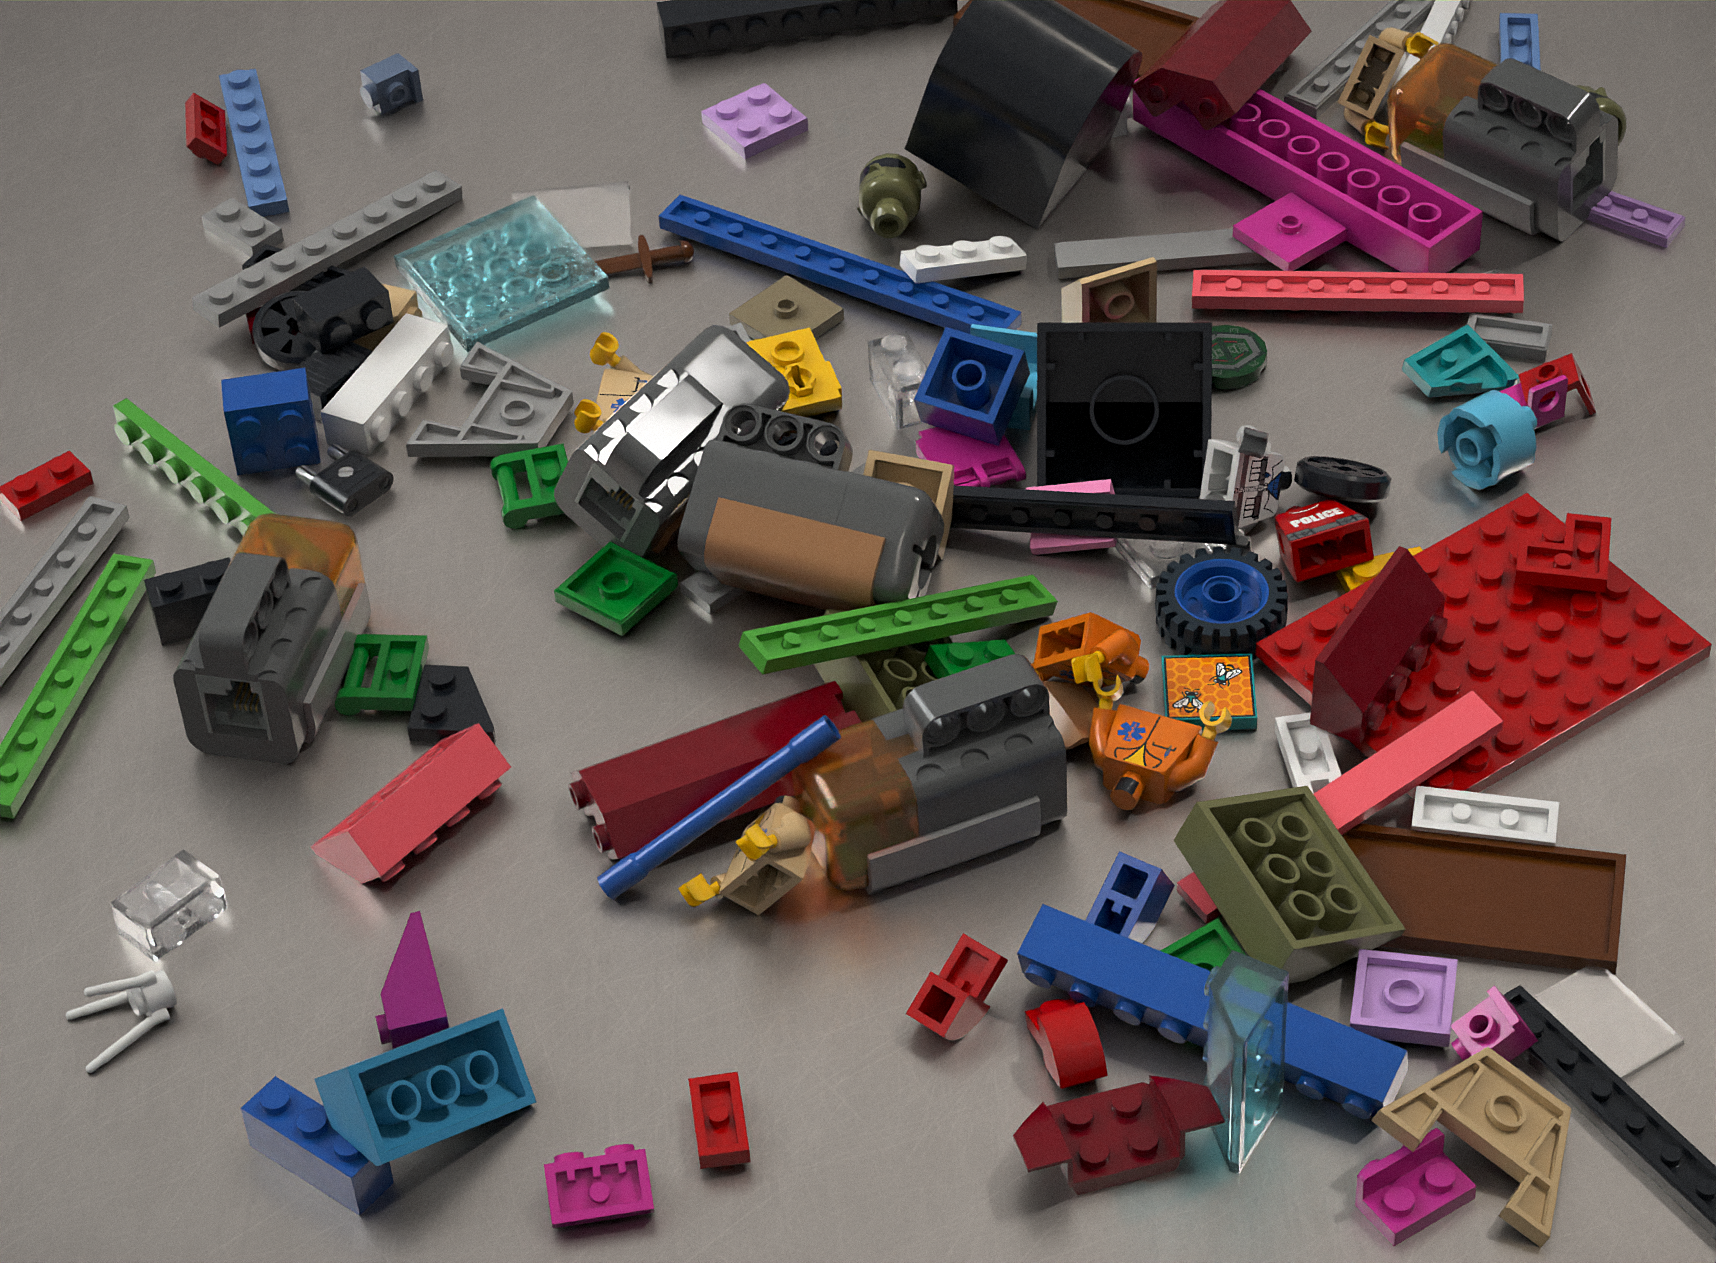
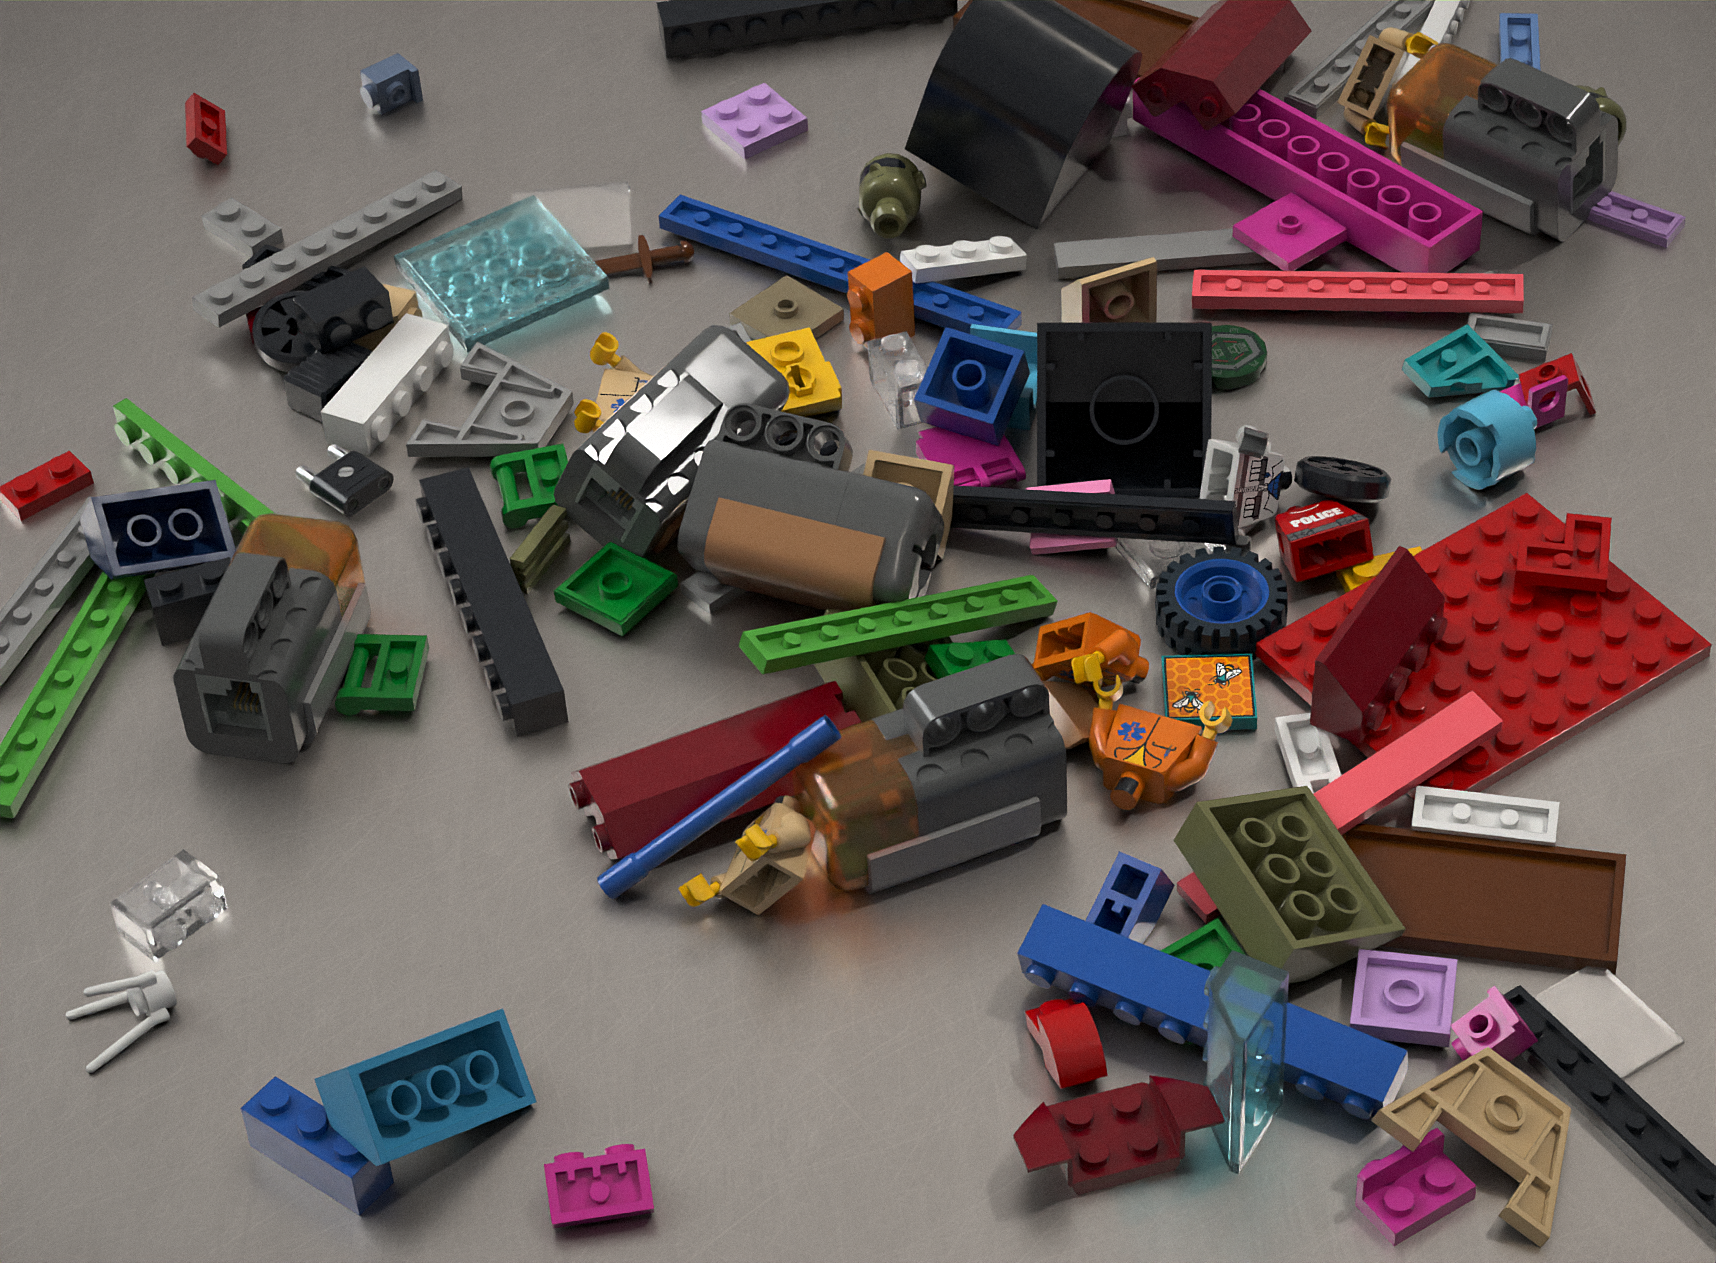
medium blue plate [219,69,289,217] -> none
blue brick [221,368,321,476] -> none
coral slope [311,723,511,884] -> none
magenta slope [375,911,449,1049] -> none
black wing [407,665,496,744] -> none
red plate [688,1072,751,1169] -> none
red brick [906,933,1008,1040] -> none
none -> dark blue slope [80,480,237,580]
none -> black brick [415,467,569,737]
none -> olive tile [509,505,571,594]
none -> orange brick [847,252,915,356]

